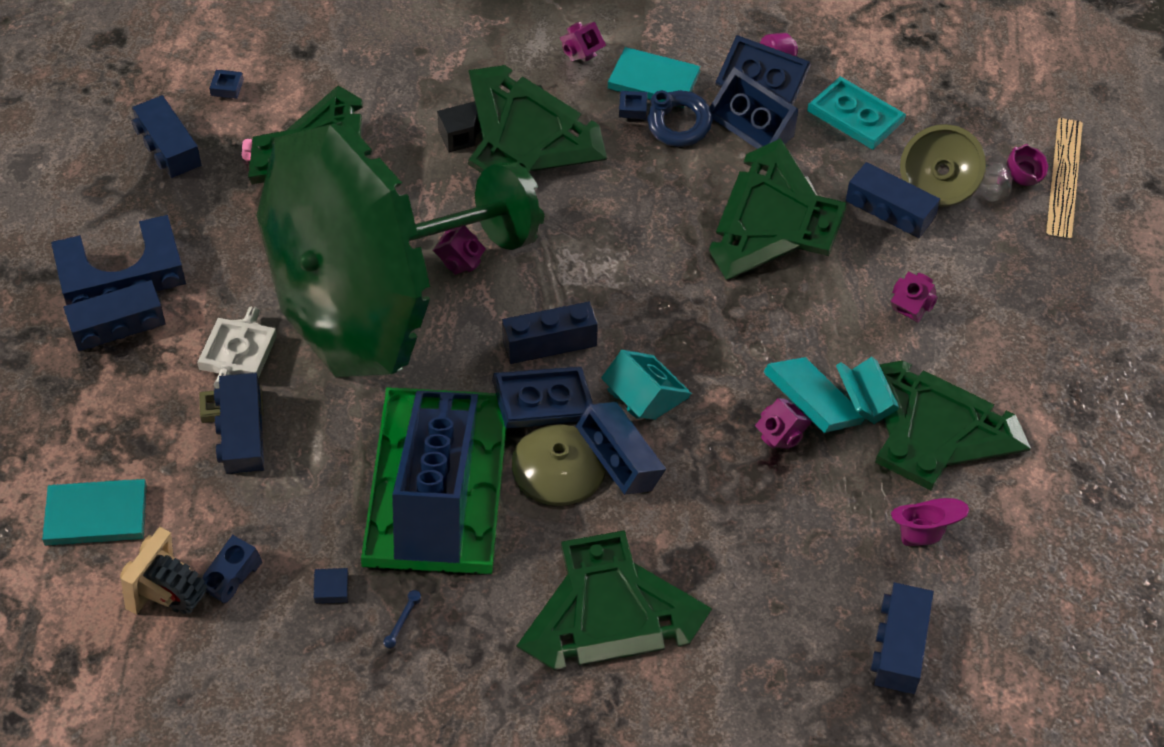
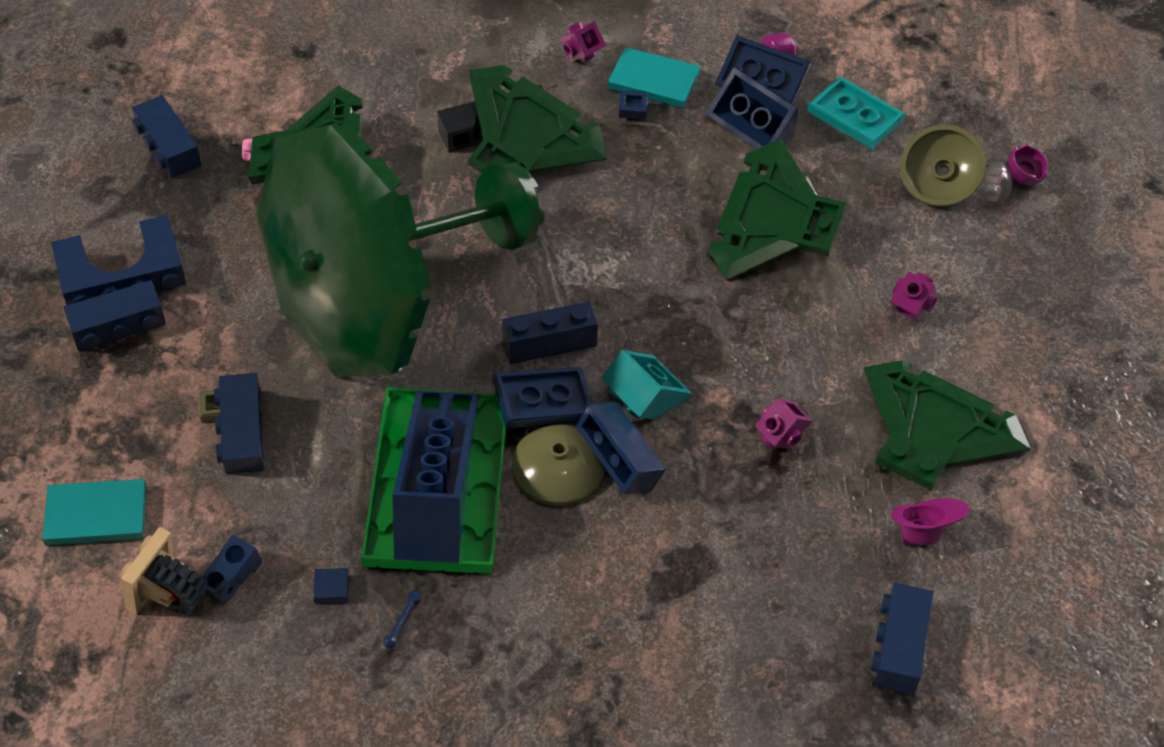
white plate [198,306,277,388] -> none
dark blue plate [209,69,244,99] -> none
magenta brick [432,226,486,275] -> none
dark green plate [516,530,712,671] -> none
dark blue piece [647,90,713,147] -> none
teal tile [764,357,865,433] -> none
teal panel [836,357,900,424] -> none
dark blue brick [845,162,940,238] -> none
tan sticker [1046,118,1083,238] -> none

